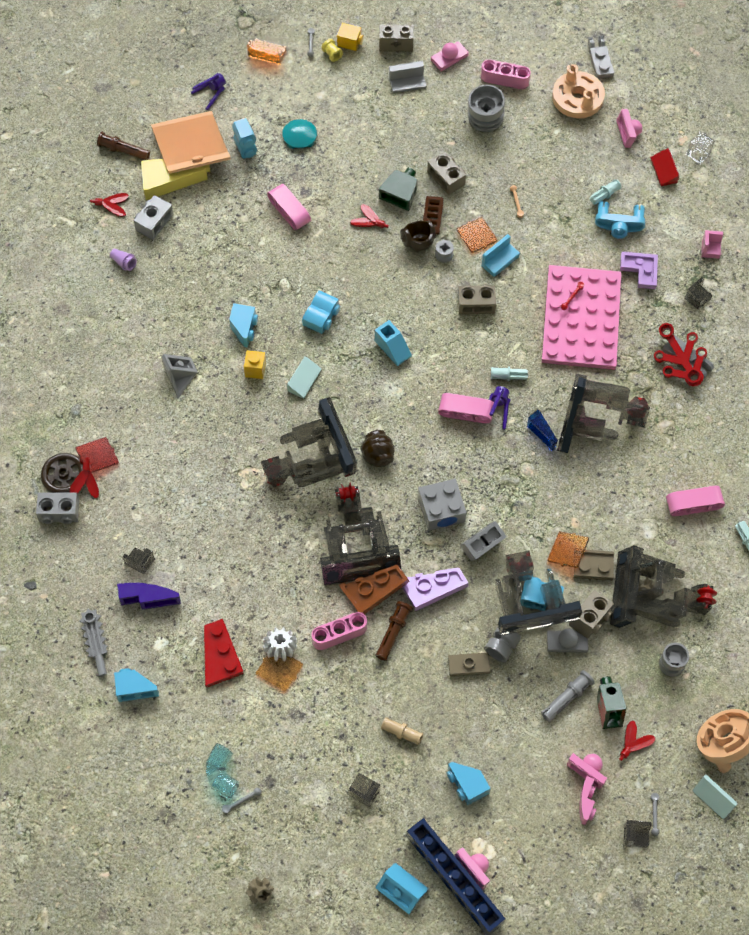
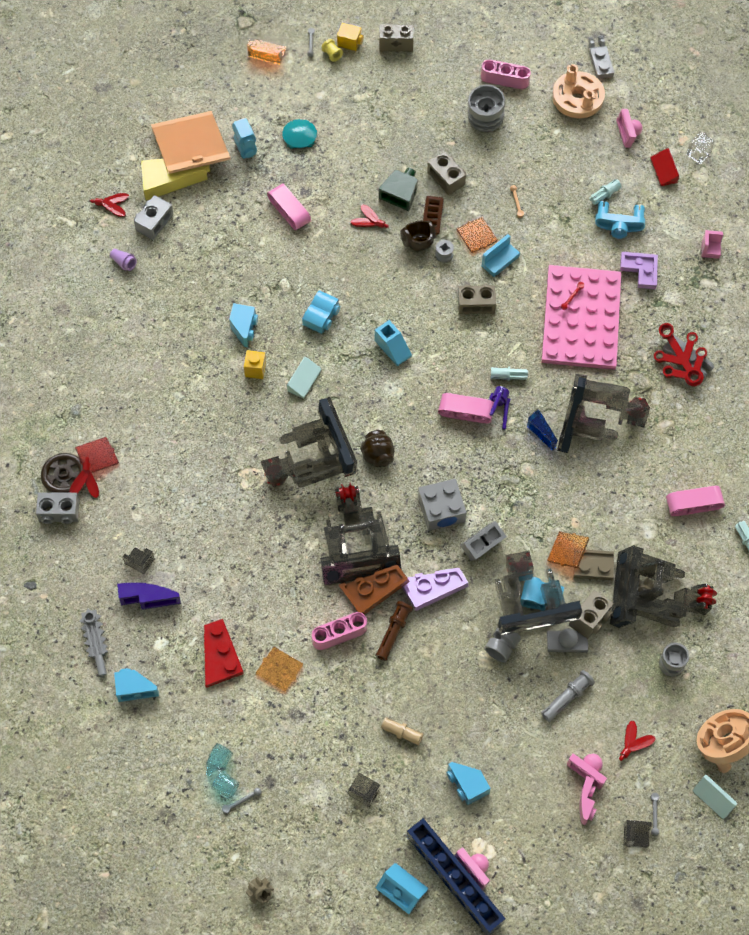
reddish brown pin [97,131,150,160] -> none
light grey slope [162,354,198,399] -> none
dark purple plant [191,73,226,110] -> none
white gear [263,627,297,661] -> none
light grey panel [389,61,426,93] -> none
bright pink tile [431,41,469,71] -> none
dark tan plate [448,652,490,676] -> none
torso [597,676,627,729] -> none
clear smoke panel [684,277,712,310] -> none

